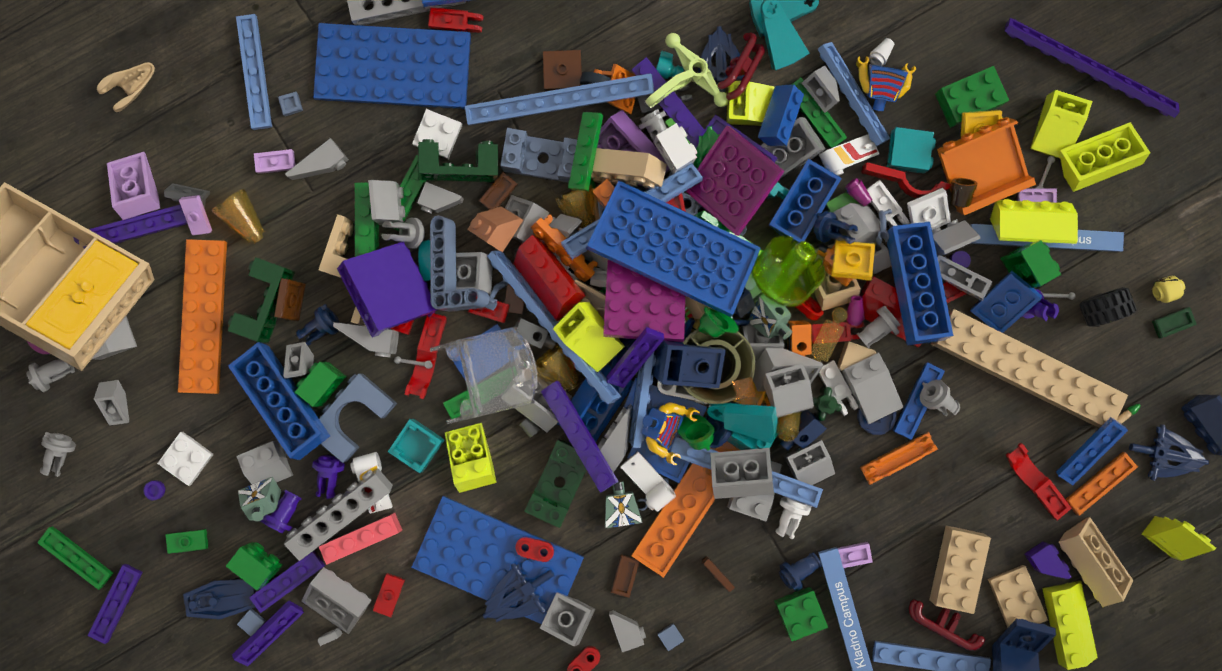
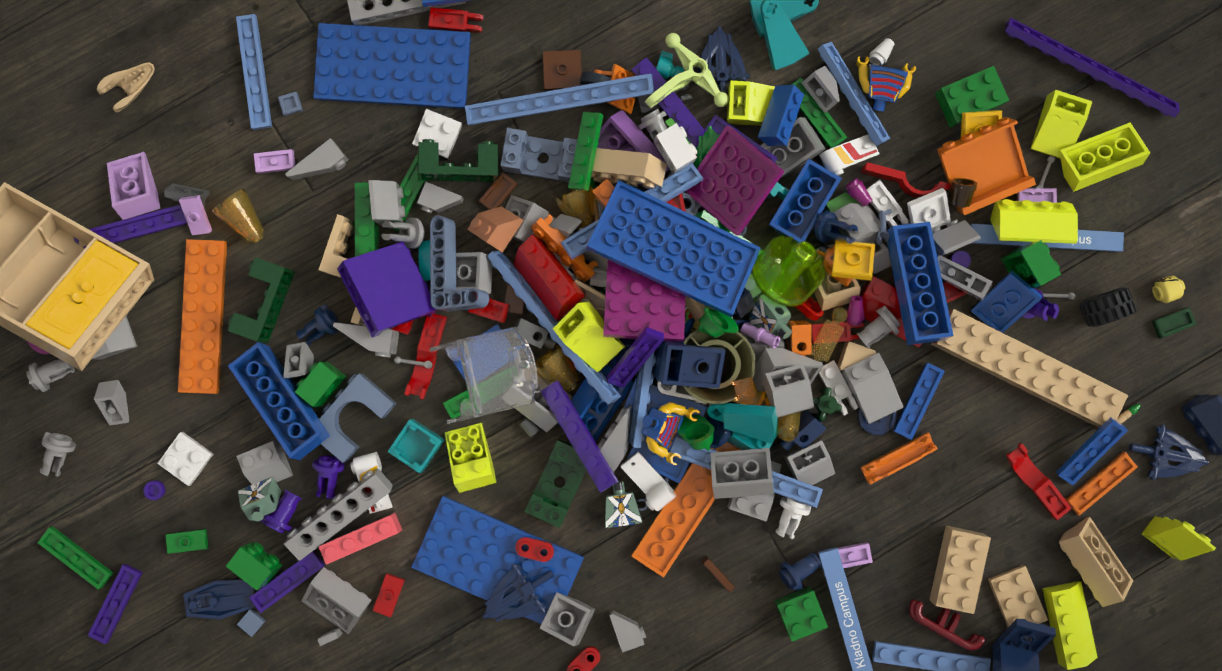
dark purple plate [232,601,304,667] -> none
reddish brown plate [274,278,305,321] -> none
sand blue piece [484,279,508,310] -> none
reddish brown tile [611,554,639,598] -> none
sand blue tile [657,623,684,651] -> none
dark red piece [717,32,765,100] -> none
teal brick [887,127,936,173] -> none
light grey piece [920,380,960,416] -> none
dark purple slope [1024,542,1071,579] -> none
none -> lavender pin [741,322,780,348]

